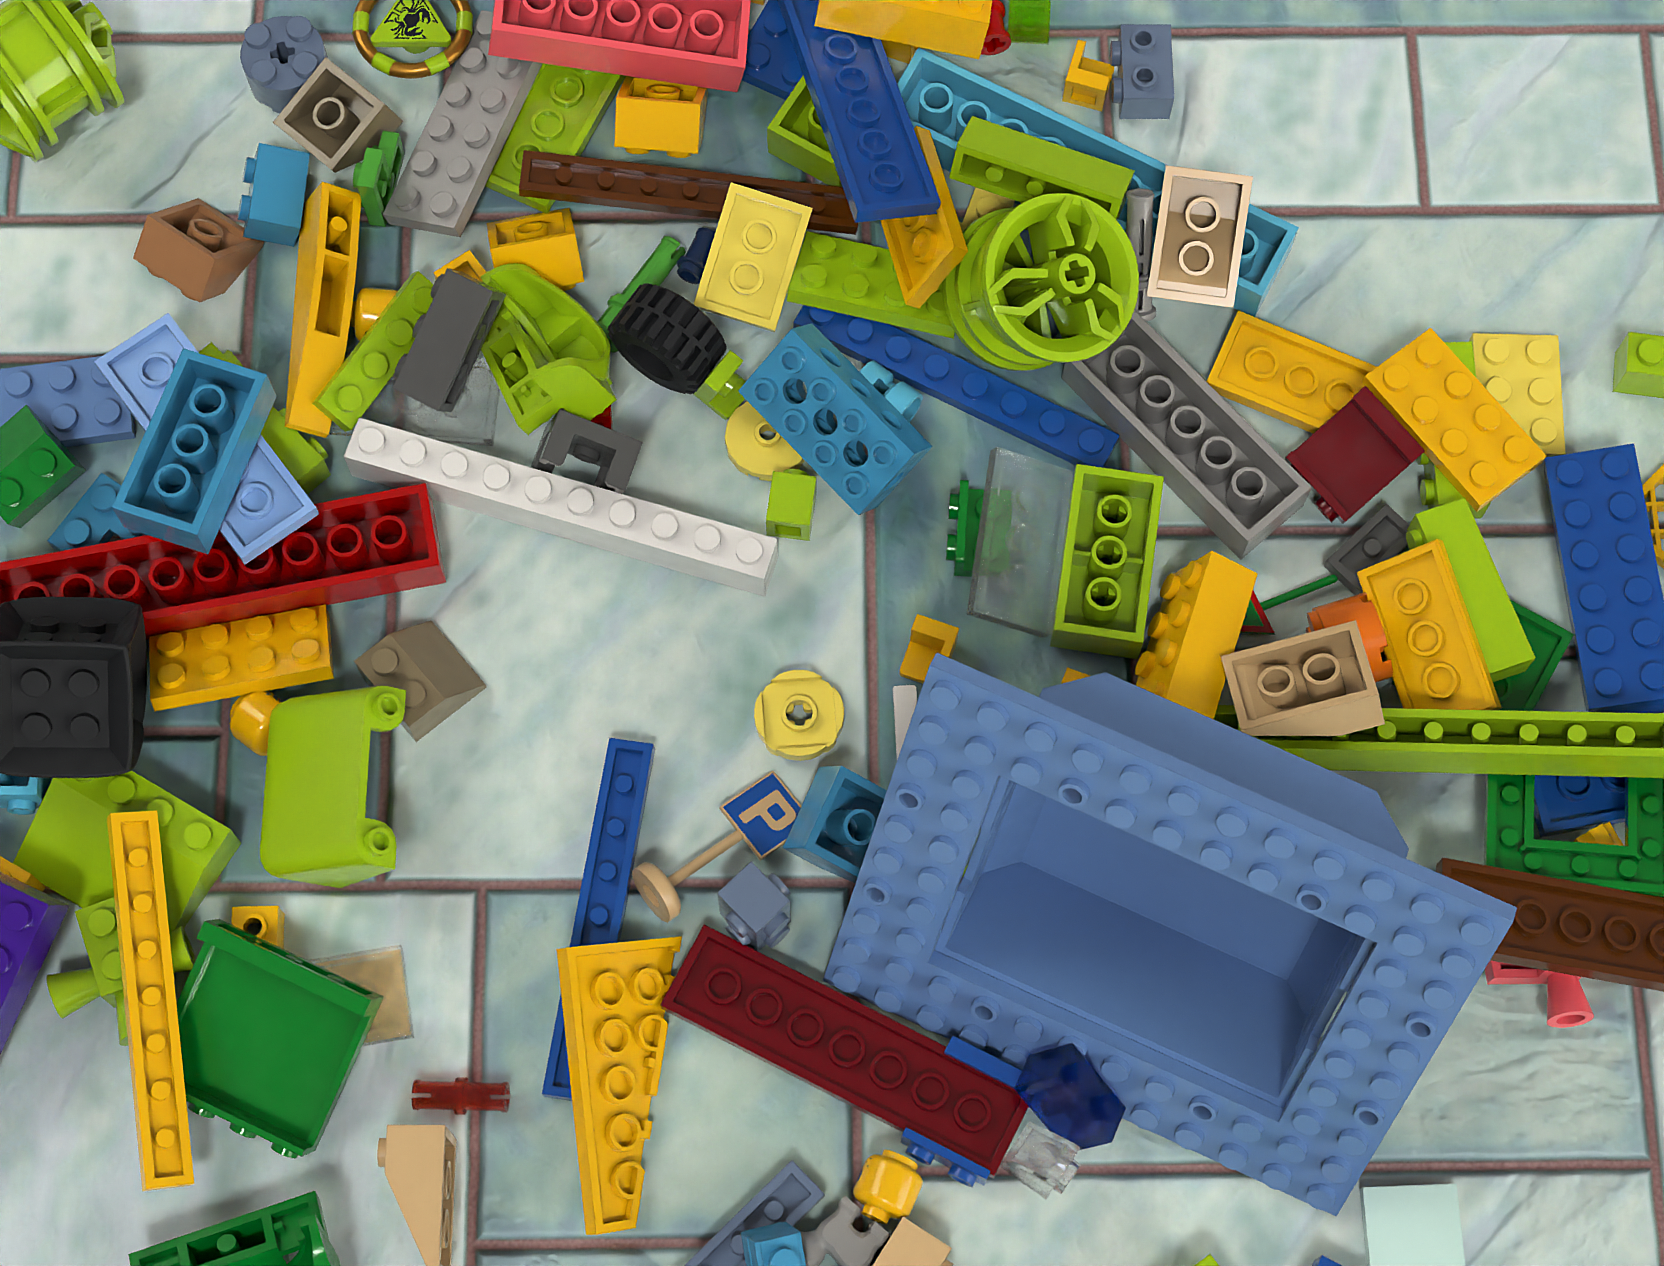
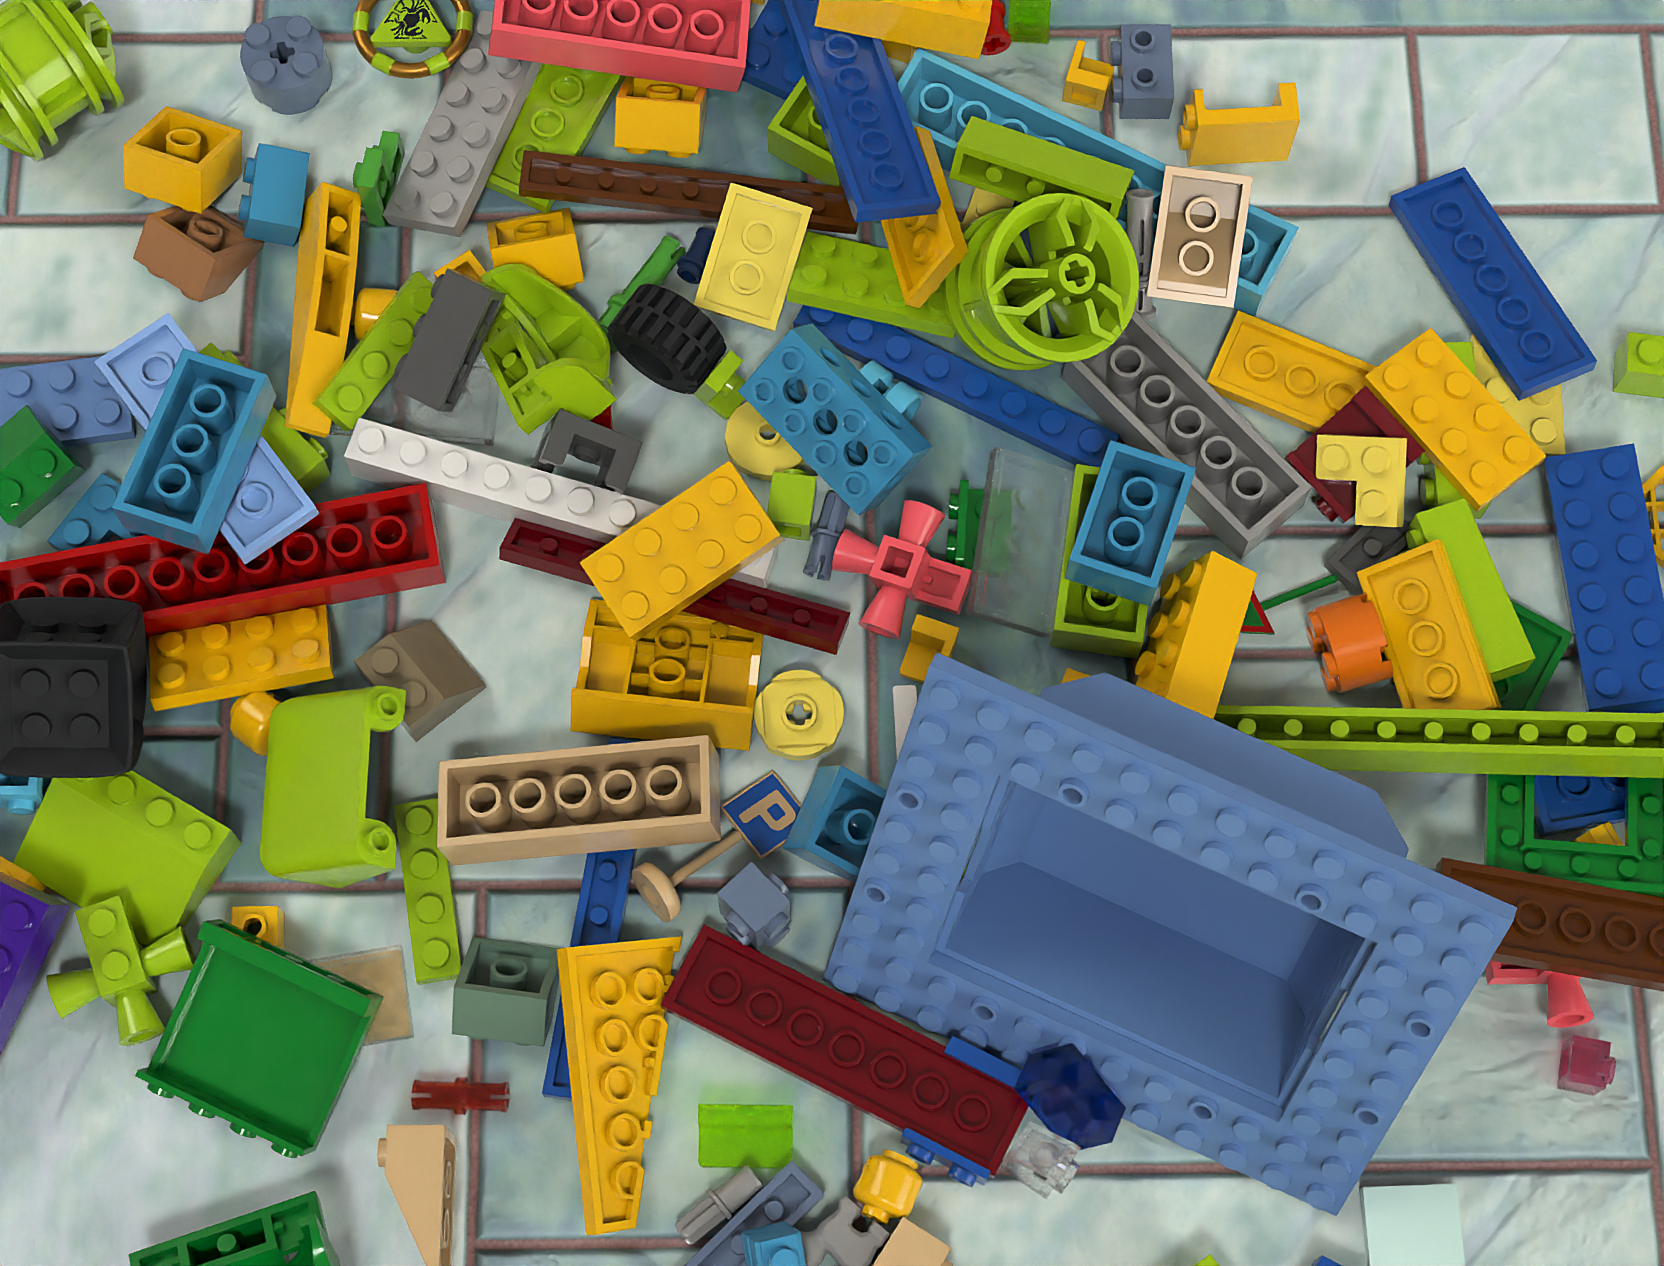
yellow plate [107,810,194,1192] -> none
dark tan slope [273,57,403,173] -> none
tan slope [1221,620,1385,736] -> none
none -> yellow brick [123,106,242,214]
none -> lime plate [394,798,462,985]
none -> tan brick [437,735,721,866]
none -> sand green slope [452,937,560,1046]
none -> dark red plate [499,518,851,655]
none -> yellow piece [570,599,764,751]
none -> yellow brick [580,460,785,641]
none -> light grey axle [675,1165,764,1245]
none -> clear neon green panel [698,1104,793,1169]
none -> sand blue axle [803,492,850,580]
none -> coral brick [832,500,974,640]
none -> dark azure brick [1065,440,1196,606]
none -> yellow panel [1178,82,1300,166]
none -> light yellow plate [1316,434,1407,527]
none -> blue plate [1389,167,1597,401]
none -> clear pink plate [1557,1035,1616,1096]

